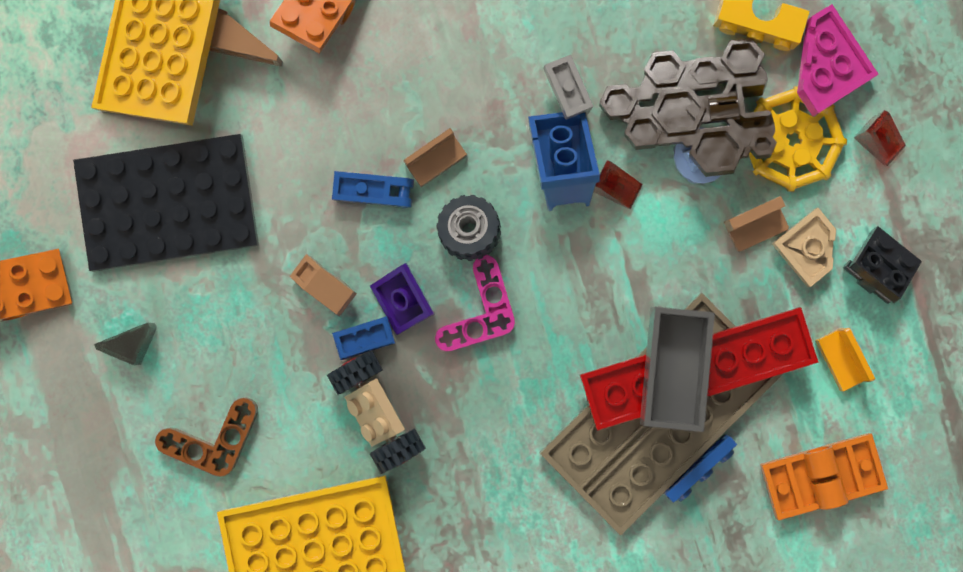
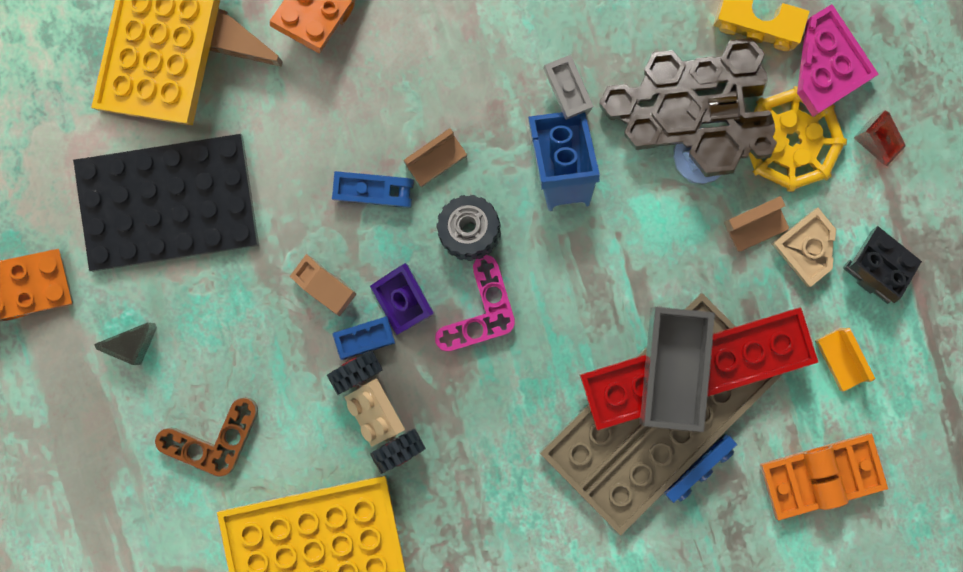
clear red slope [594,160,643,209] -> none

